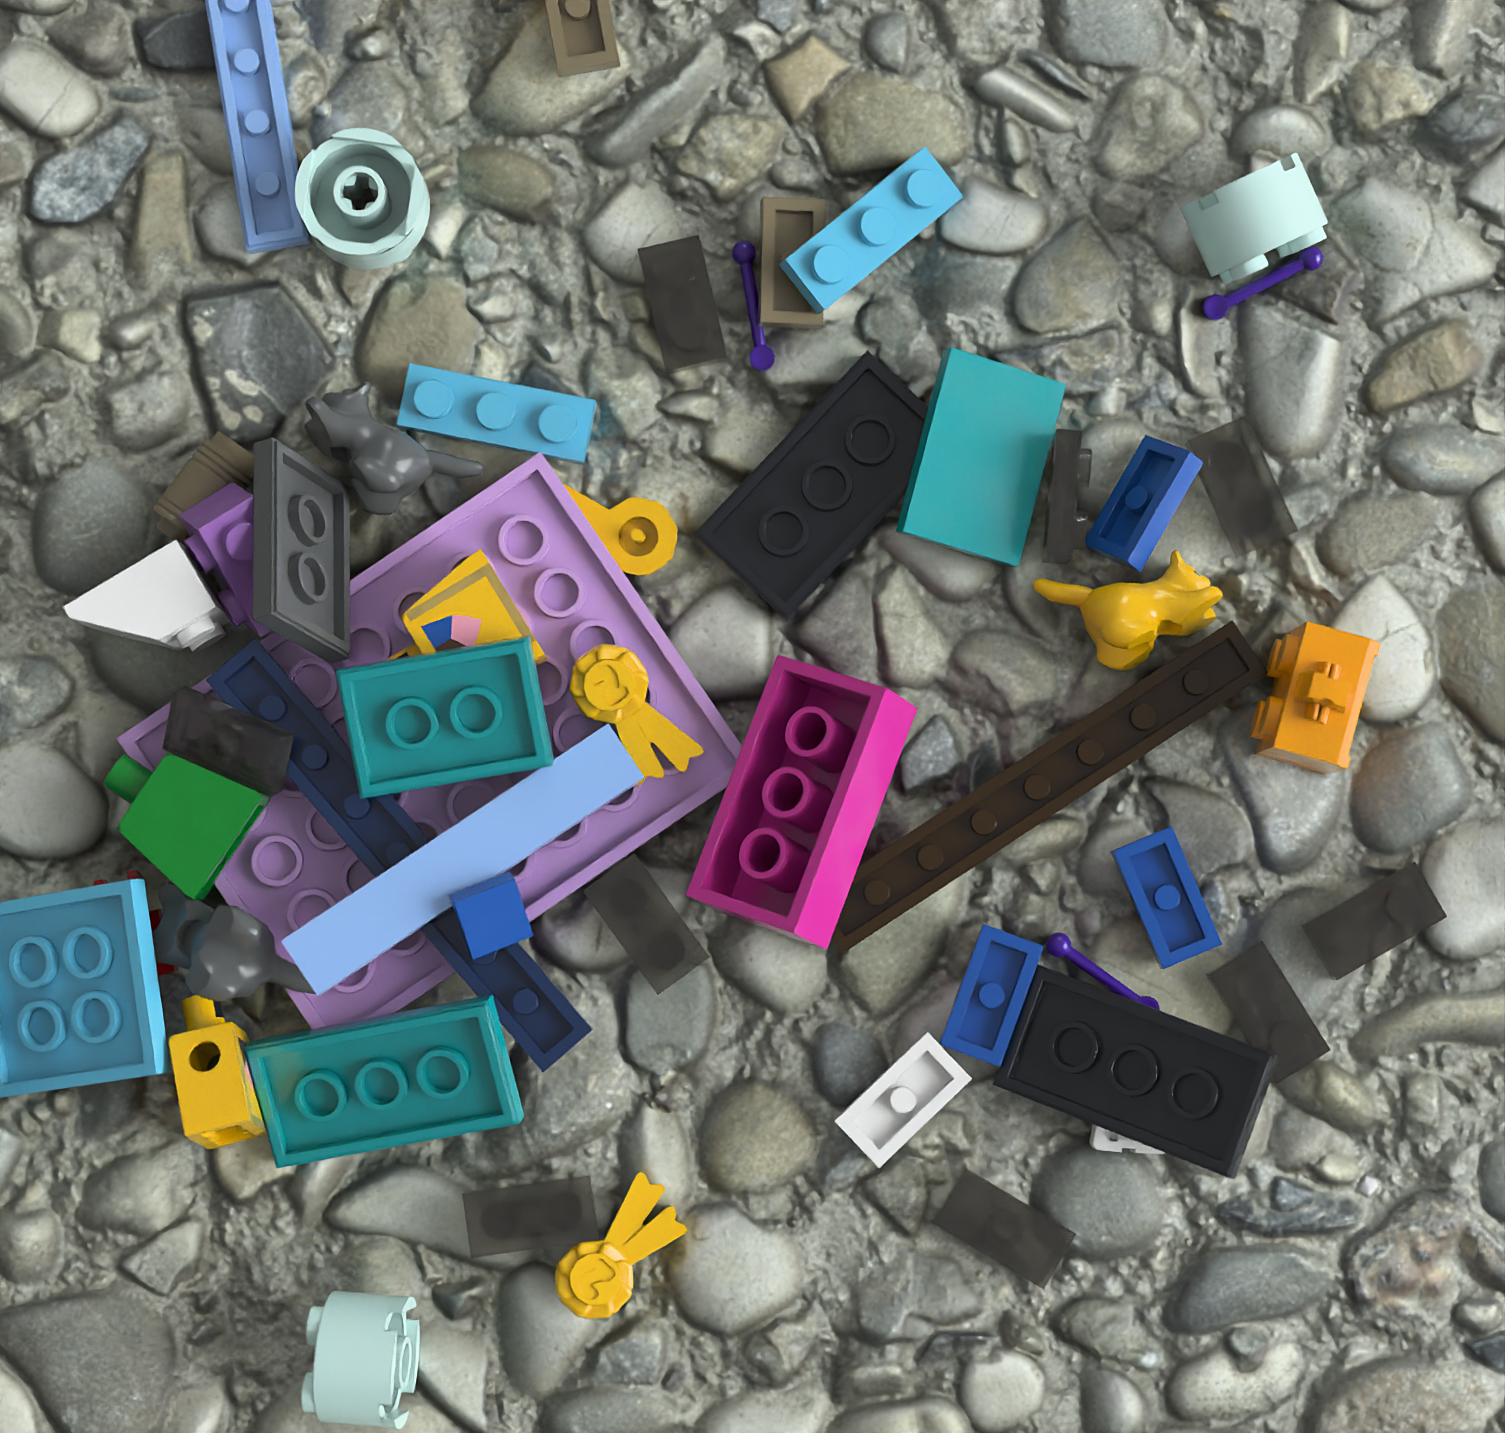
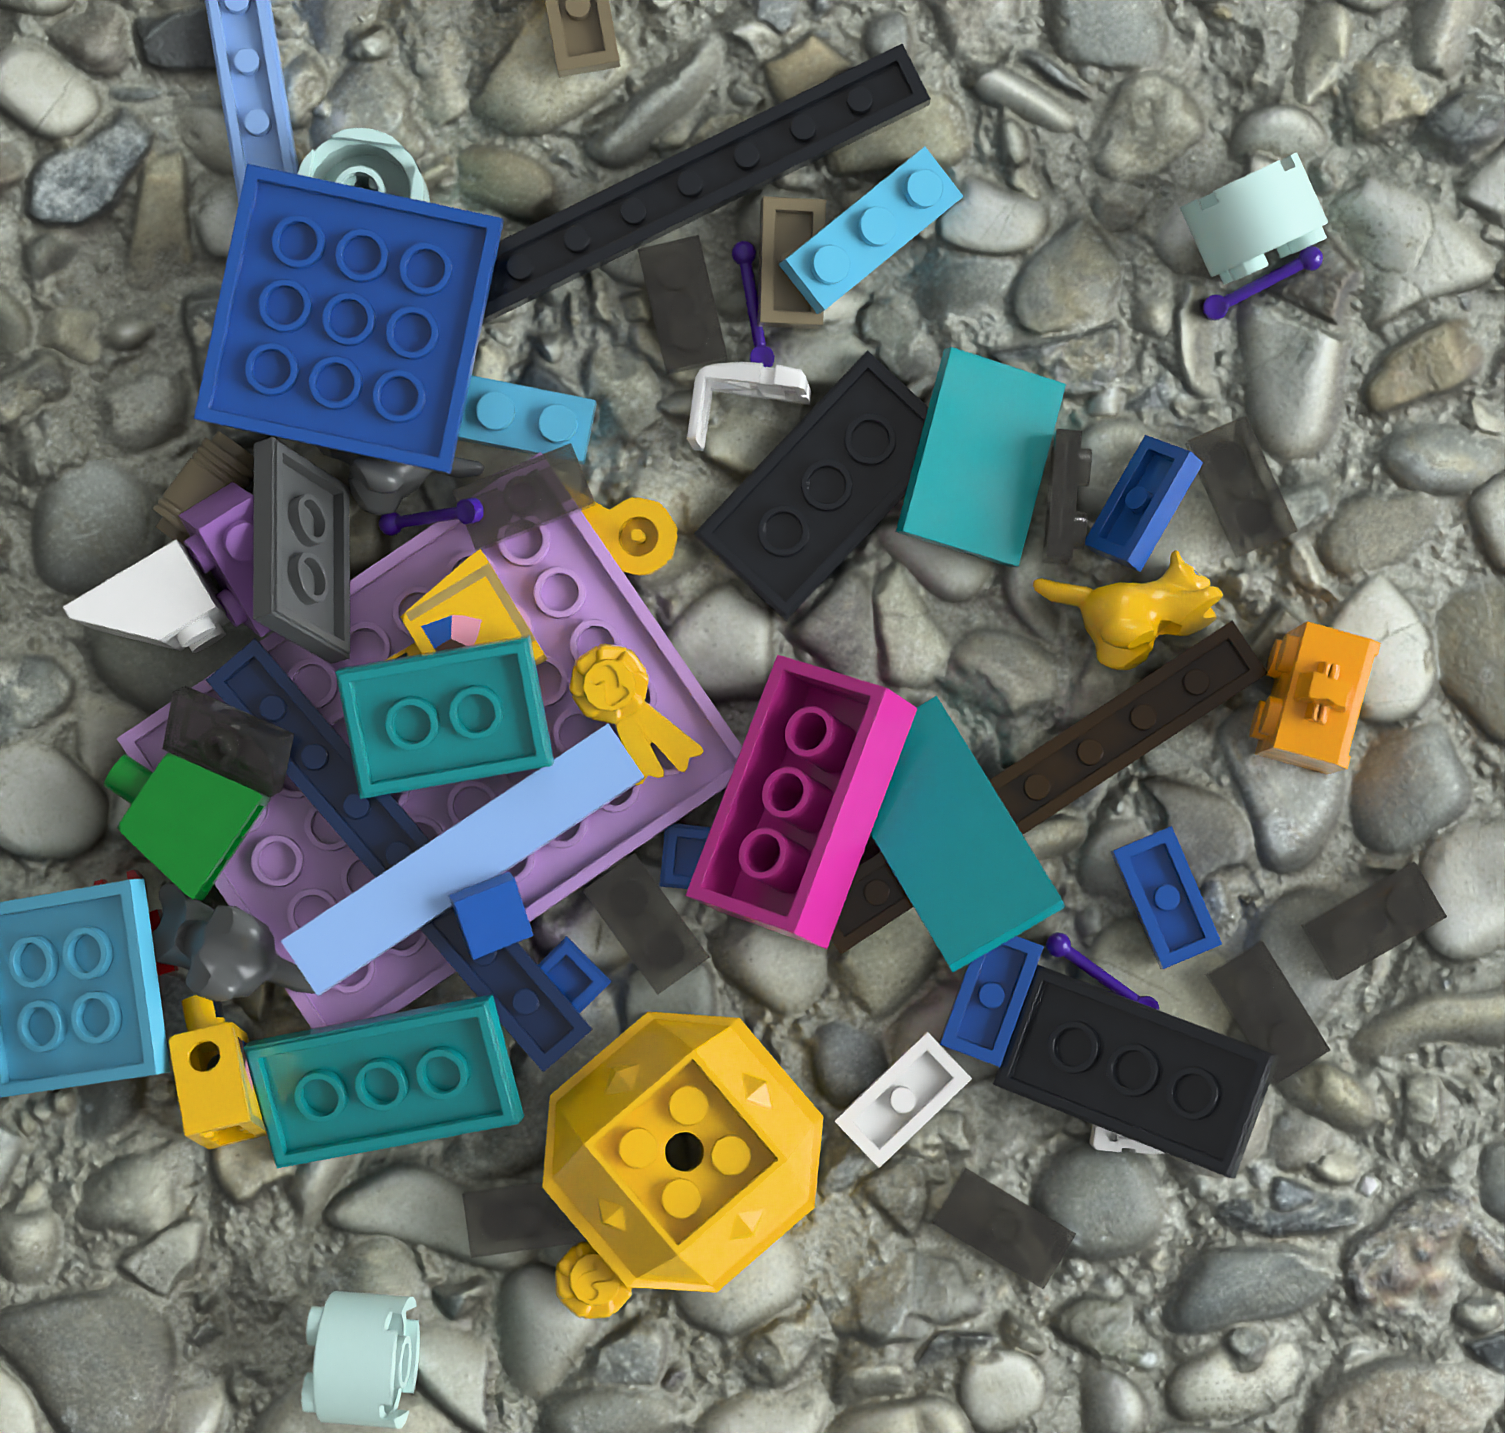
none -> blue plate [194,164,504,474]
none -> dark purple hinge [379,497,484,536]
none -> clear smoke plate [452,443,596,551]
none -> black plate [482,43,931,325]
none -> blue tile [538,936,612,1013]
none -> yellow piece [542,1011,823,1293]
none -> blue tile [659,824,711,889]
none -> white piece [687,362,811,451]
none -> teal tile [870,696,1065,973]

